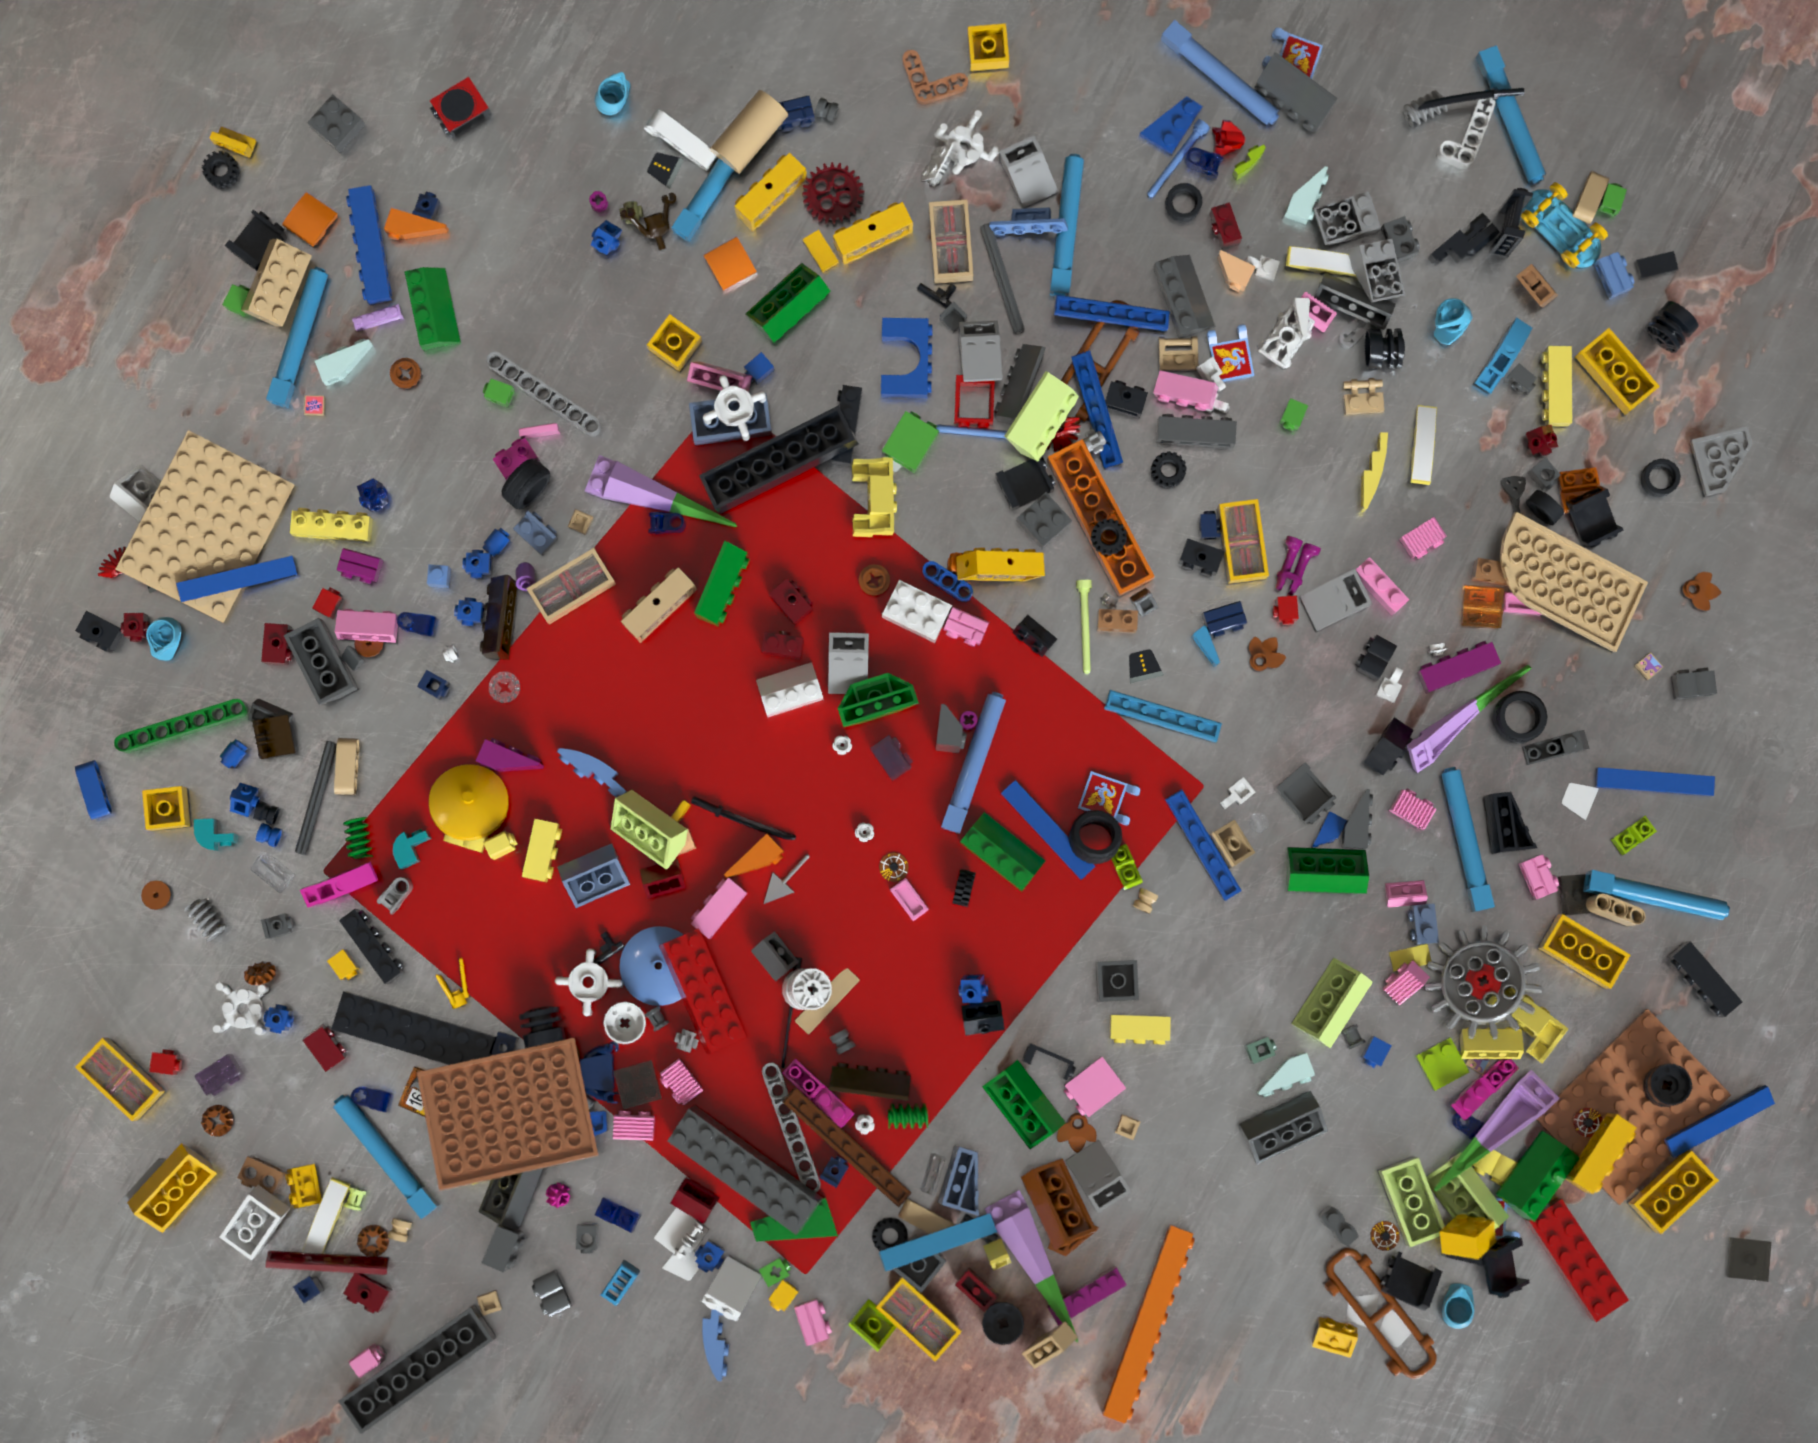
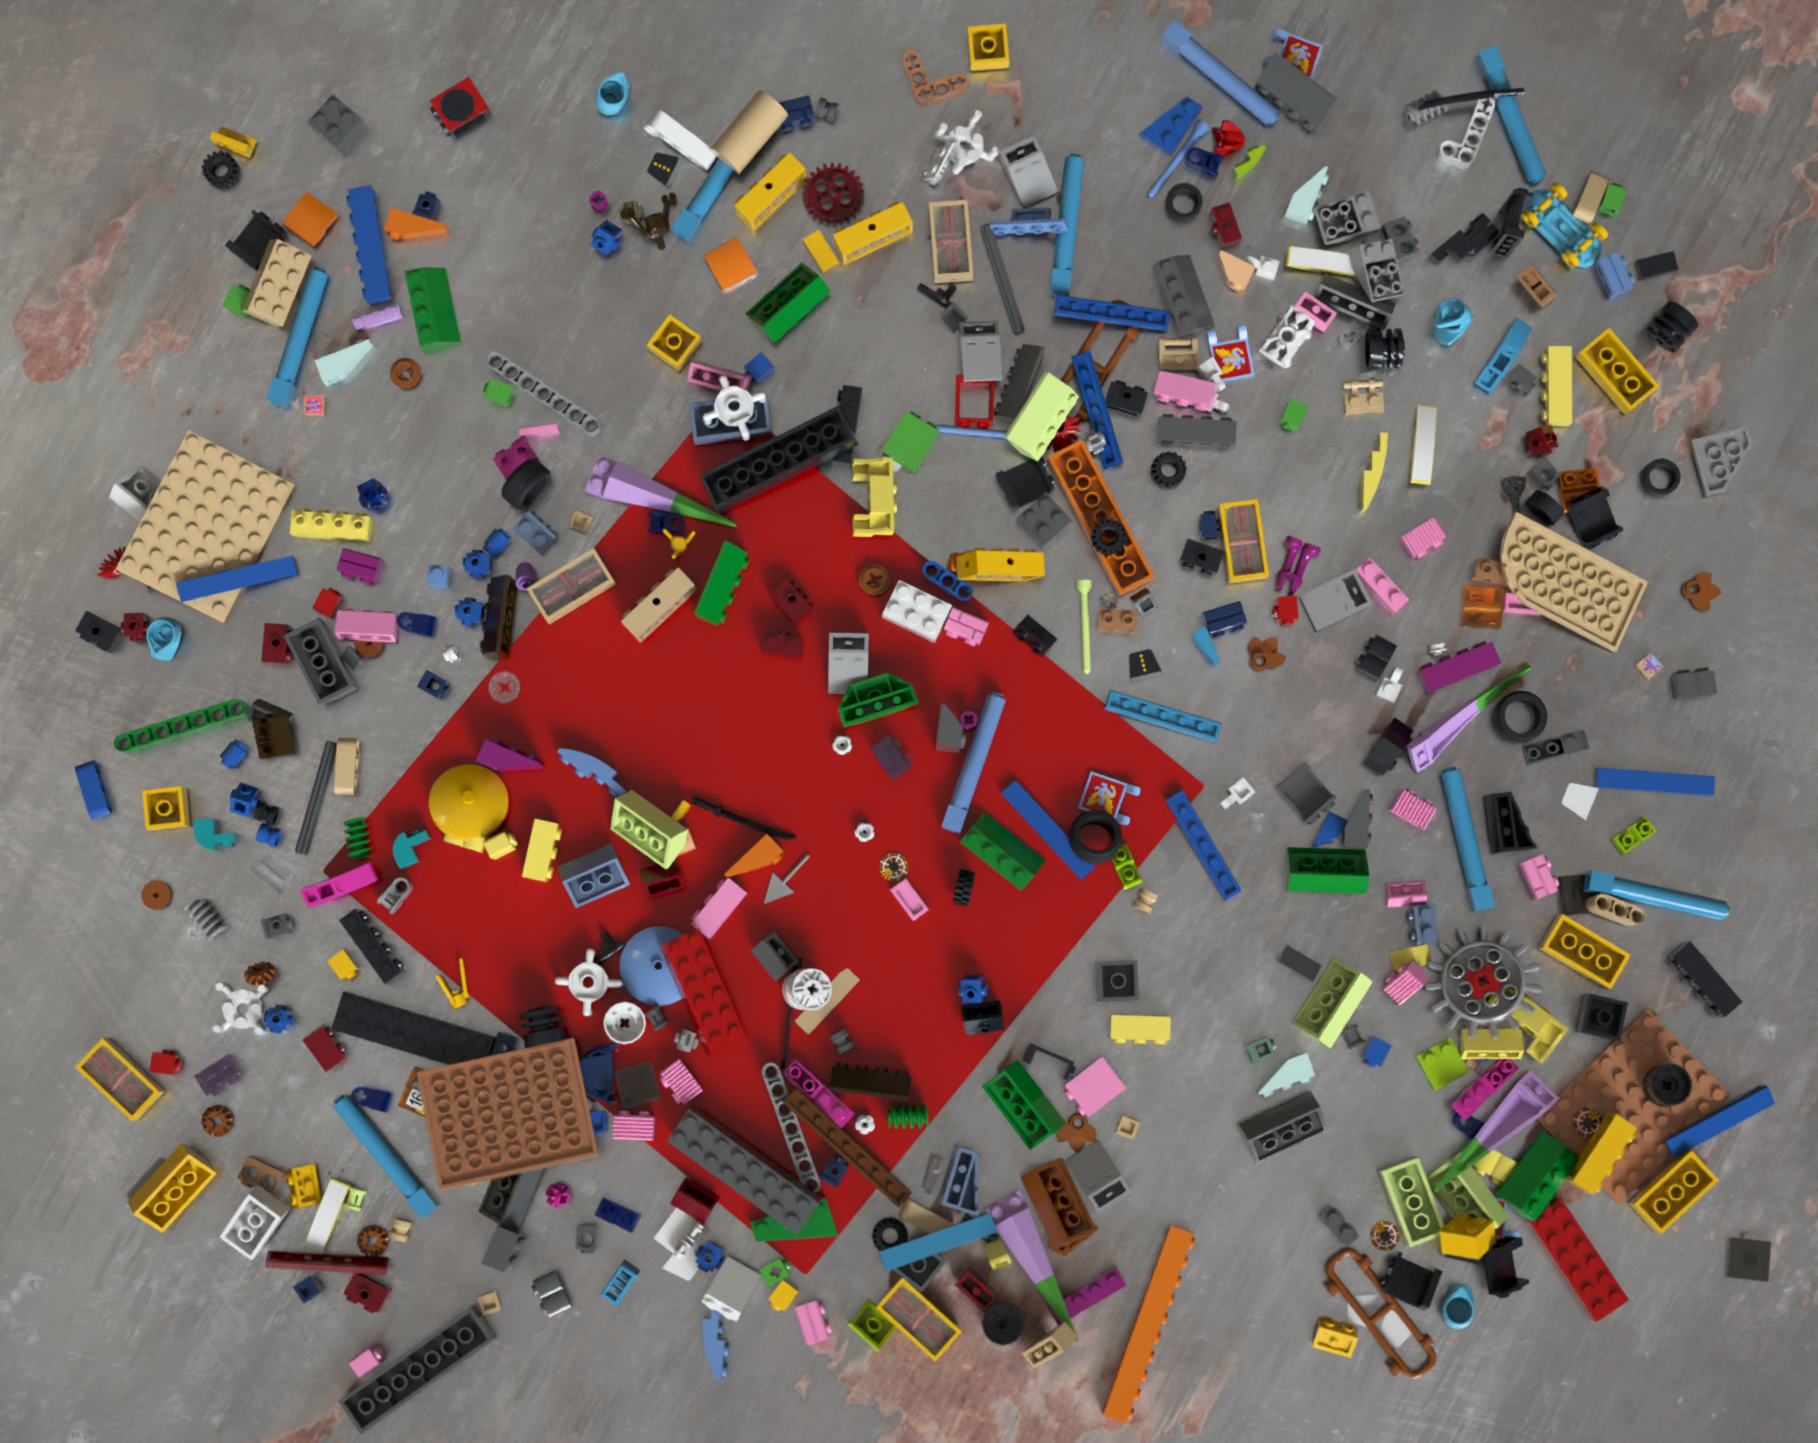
white slope [756,662,824,717] -> none
blue arch [881,318,932,398] -> none
tan slope [1209,819,1255,869] -> none
white slope [1292,297,1310,341] -> none
none -> yellow plant [663,529,695,558]
none -> dark grey slope [1278,945,1322,982]
none -> black brick [1576,993,1628,1041]

